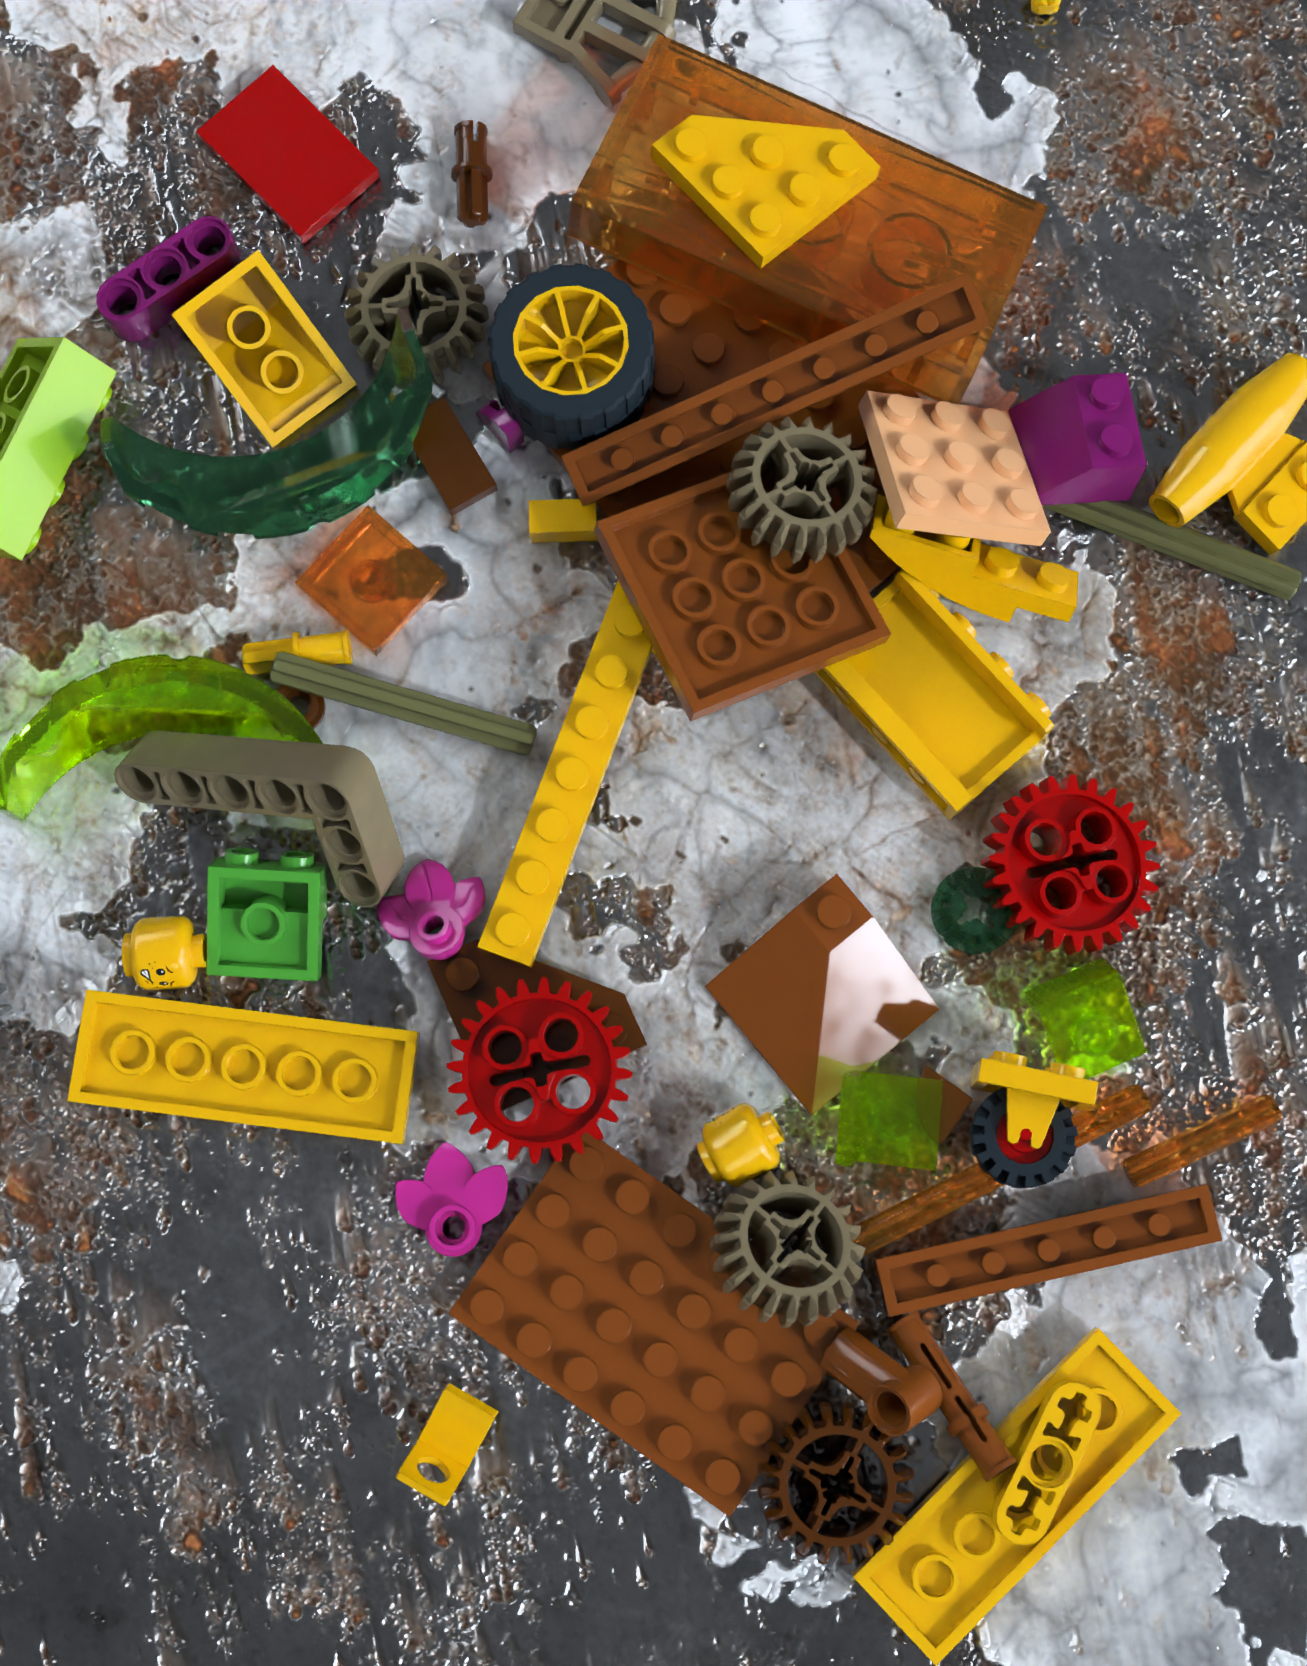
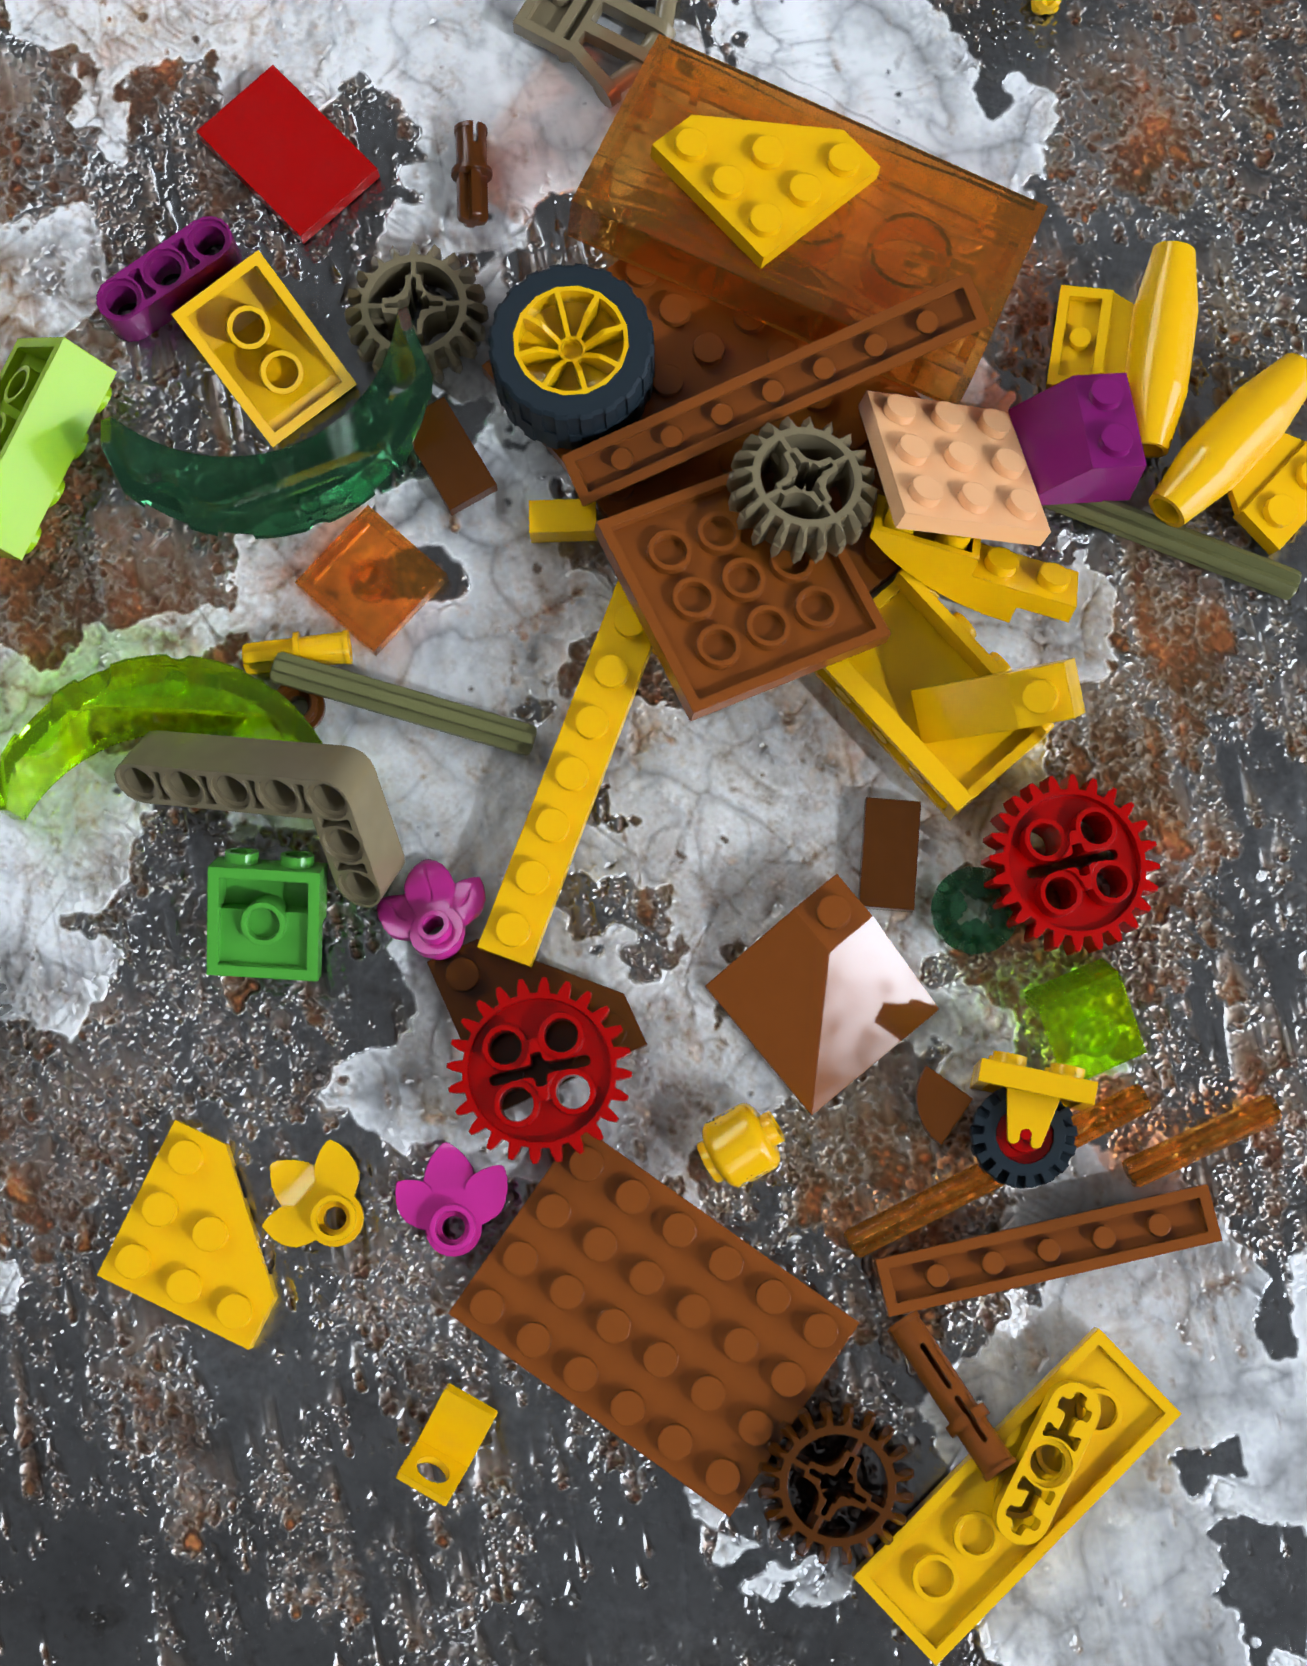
yellow plate [67,990,421,1145] -> none
yellow head [122,916,207,990] -> none
magenta tile [476,400,524,453] -> none
dark tan gear [709,1170,866,1328] -> none
dark orange piece [820,1327,942,1437] -> none
clear neon green piece [835,1070,944,1171] -> none
none -> yellow plate [97,1120,278,1350]
none -> yellow plate [262,1140,364,1248]
none -> reddish brown tile [858,797,921,913]
none -> yellow slope [911,657,1085,744]
none -> yellow plate [1046,241,1199,458]

